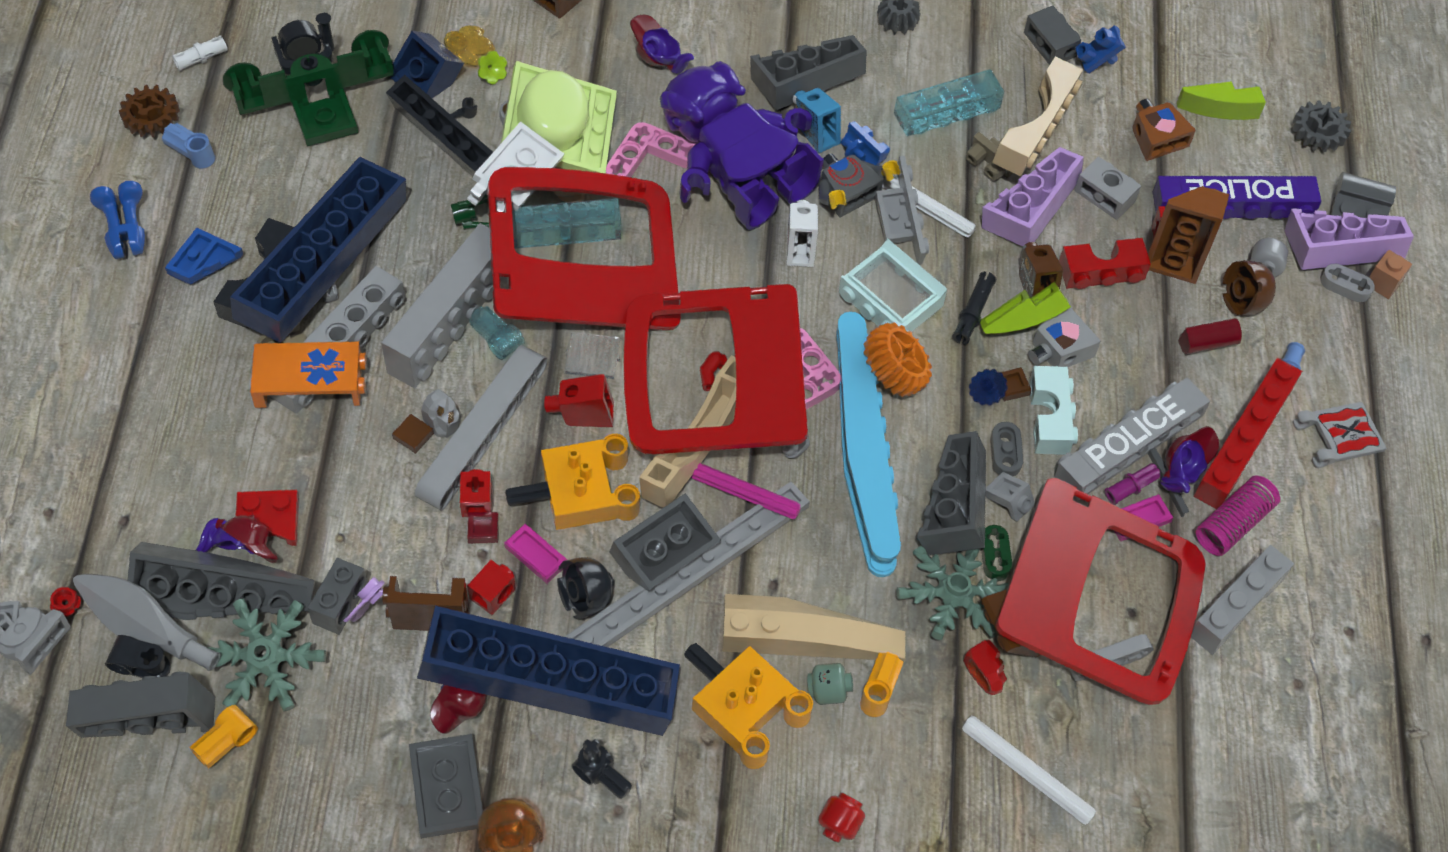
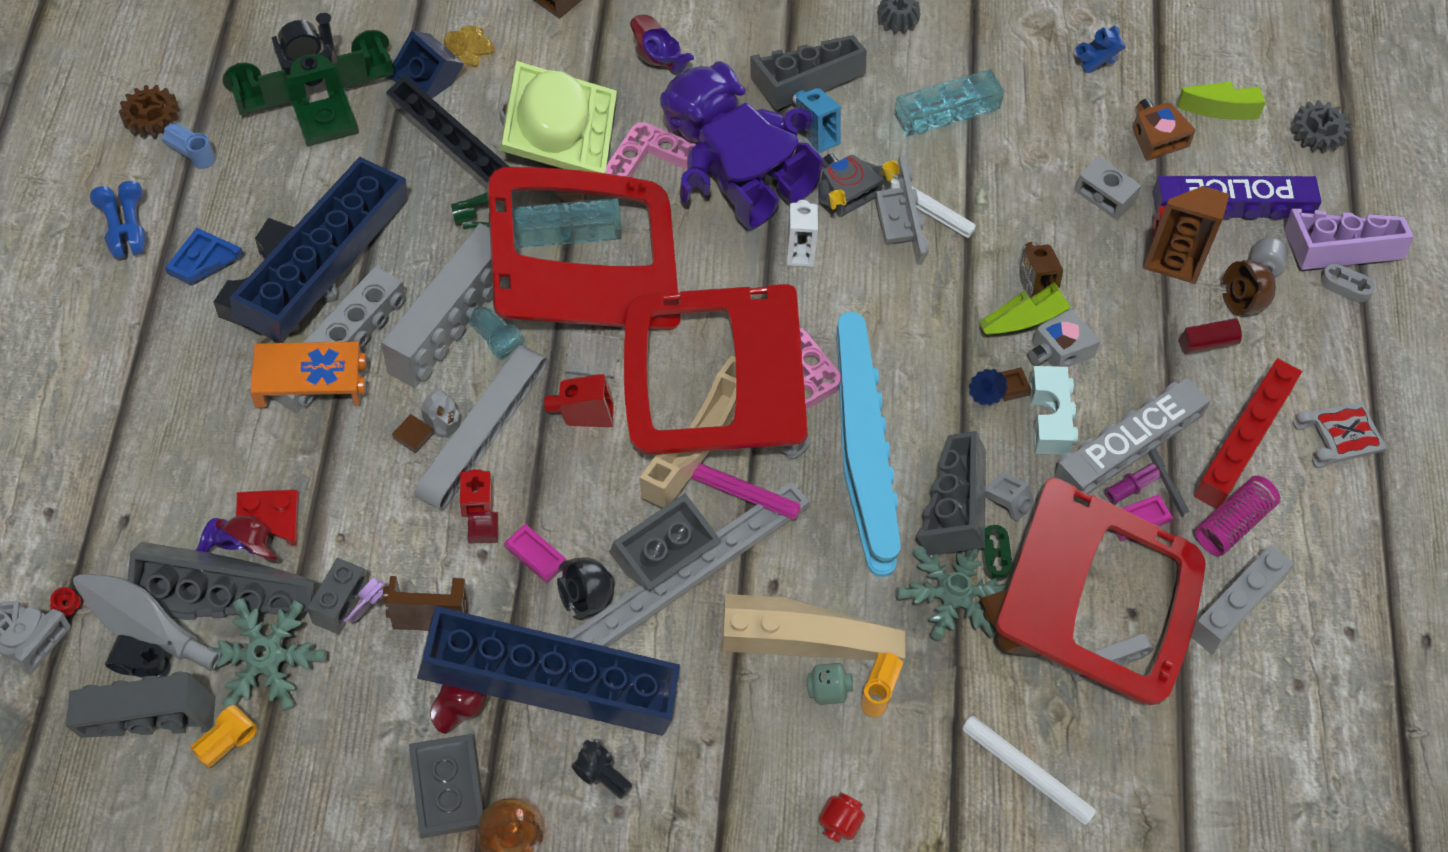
white pin [172,35,228,71] -> none
black hand [450,97,477,119] -> none
white tile [467,122,564,212] -> none
red brick [467,560,516,615] -> none
lime plant [478,51,507,85] -> none
light orange piece [505,434,640,530] -> none
light orange piece [684,643,813,769] -> none
red arm [700,351,728,391] -> none
light aqua window [839,238,947,332] -> none
blue hips [840,121,890,166] -> none
orange gear [864,322,932,397] -> none
black pin [952,271,997,345] -> none
red rock [963,640,1007,695] -> none
dark tan hips [966,132,1013,181] -> none
lavender wedge [982,147,1083,246] -> none
dark grey plate [991,422,1023,476] -> none
tan arch [992,56,1083,176] -> none
dark grey brick [1024,5,1081,65] -> none
red arch [1059,238,1151,289] -> none
dark purple hair [1161,426,1219,493] -> none
medium blue pin [1282,342,1305,370] -> none
dark grey brick [1330,172,1396,218] -> none
nougat brick [1369,250,1412,300] -> none

